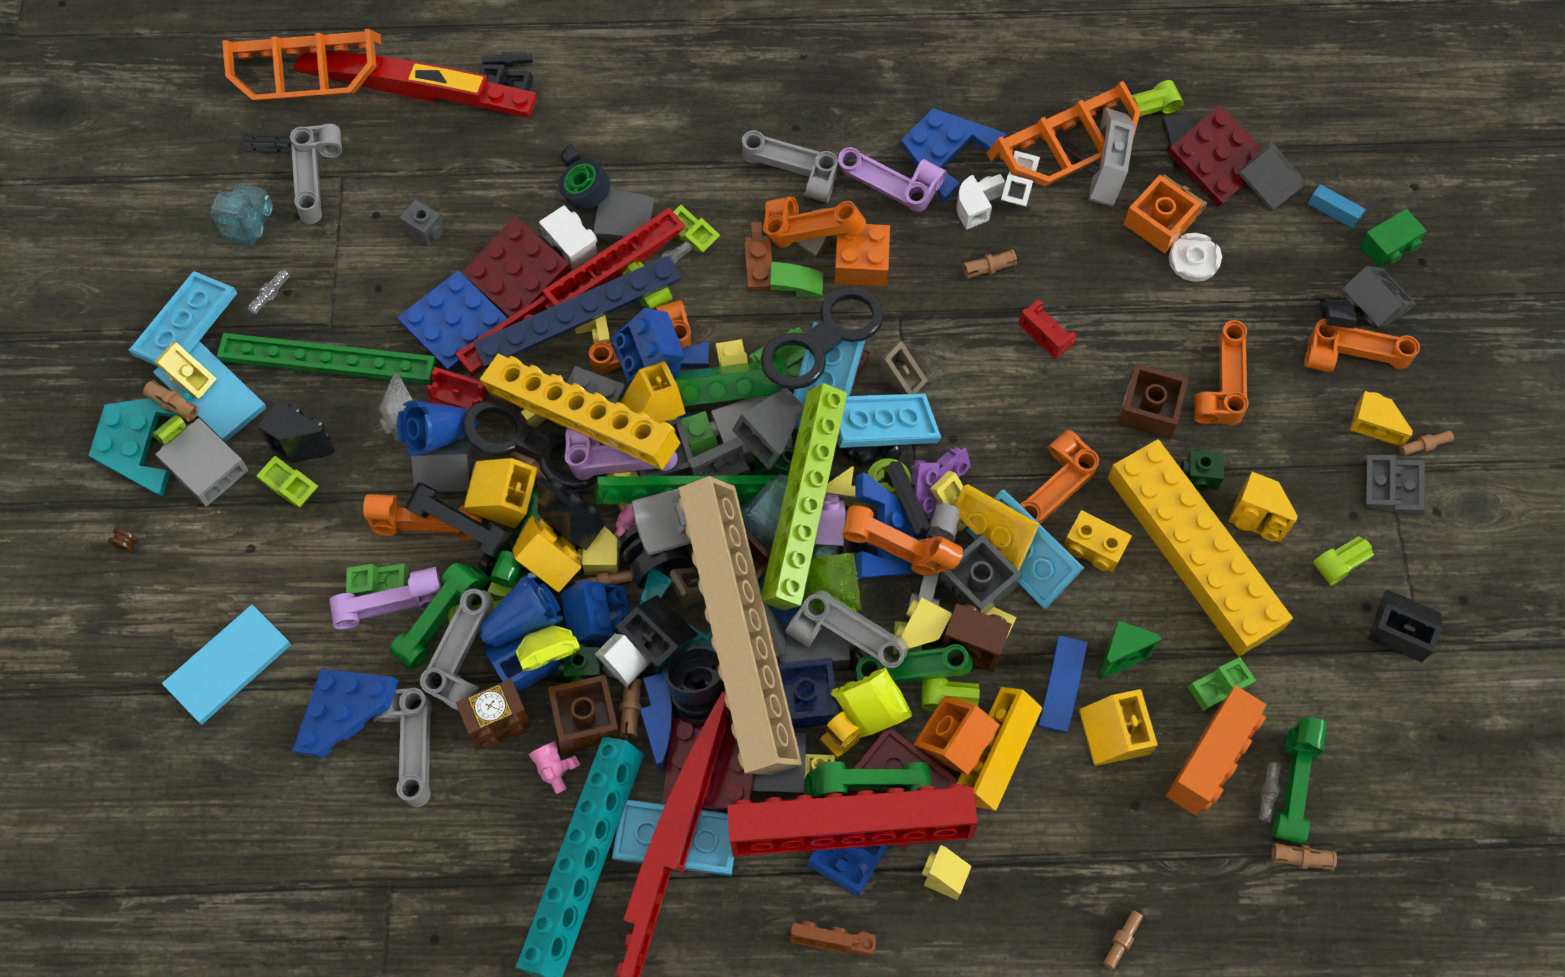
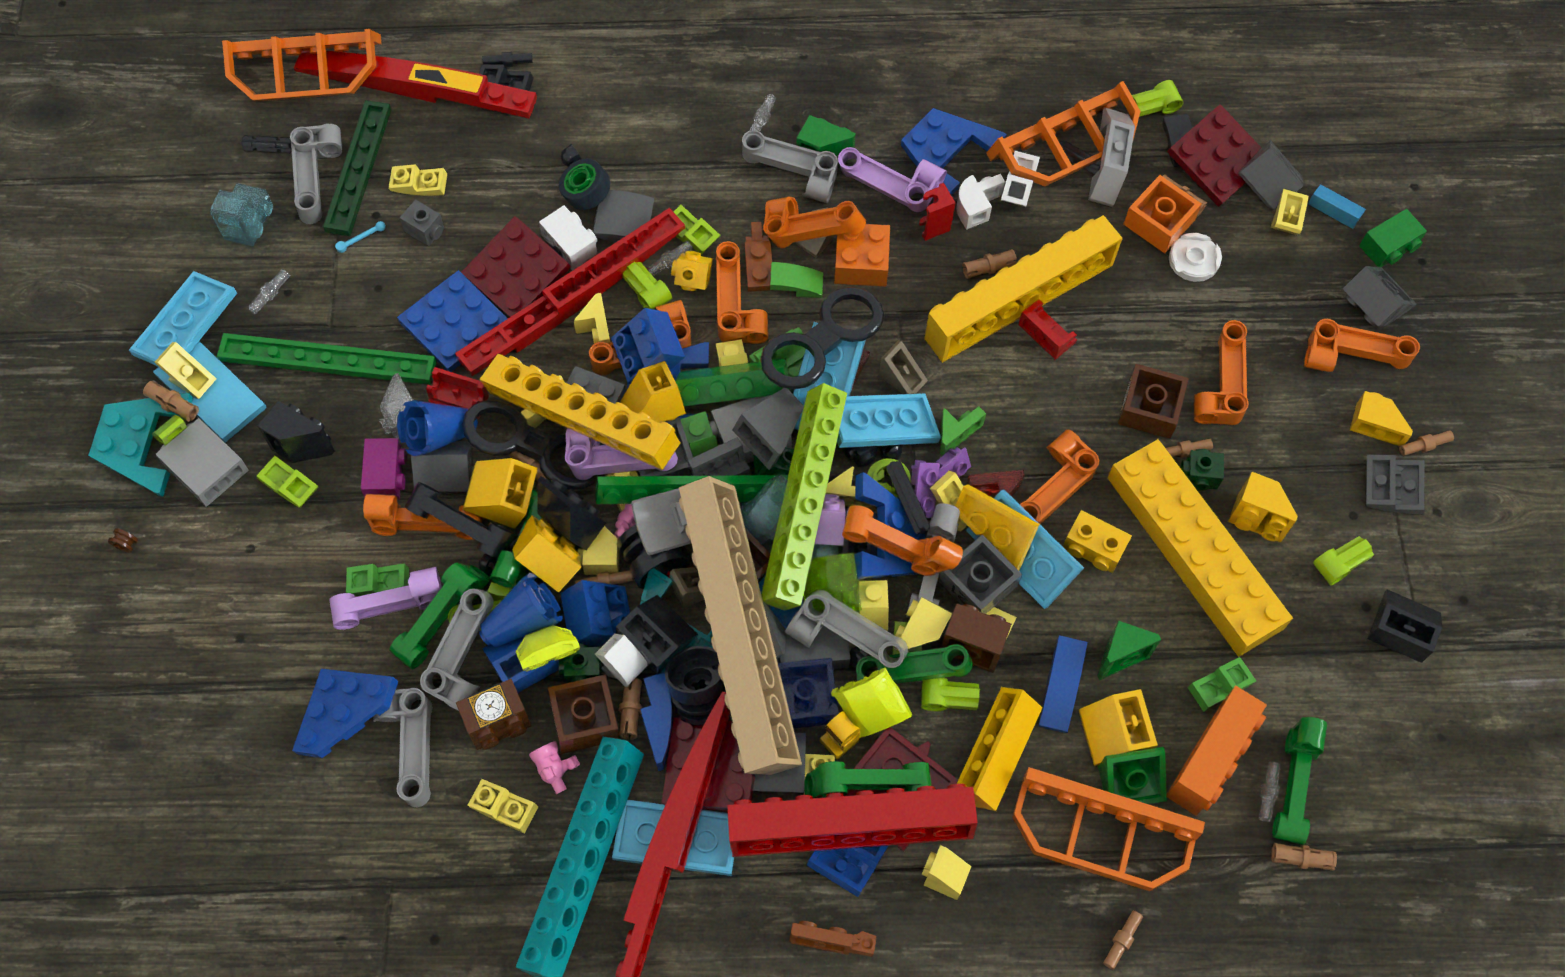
medium azure tile [162,605,291,725] -> none
dark blue plate [473,255,681,369] -> none
orange brick [913,696,1000,775] -> none
black slope [1320,298,1357,329] -> none
none -> dark green plate [323,100,391,236]
none -> medium azure hinge [335,221,386,253]
none -> magenta brick [361,438,407,500]
none -> light yellow slope [389,164,447,196]
none -> light yellow slope [468,779,538,834]
none -> yellow brick [671,251,713,291]
none -> orange piece [716,241,768,344]
none -> clear bar [749,94,776,132]
none -> green slope [796,115,856,156]
none -> light yellow slope [857,580,889,631]
none -> red hinge [919,182,955,241]
none -> yellow brick [924,215,1122,363]
none -> bright green slope [940,406,986,456]
none -> clear red slope [966,470,1025,496]
none -> orange plate [1012,767,1205,891]
none -> green slope [1098,747,1167,804]
none -> medium nougat bar [1166,439,1213,458]
none -> light yellow slope [1270,189,1309,235]

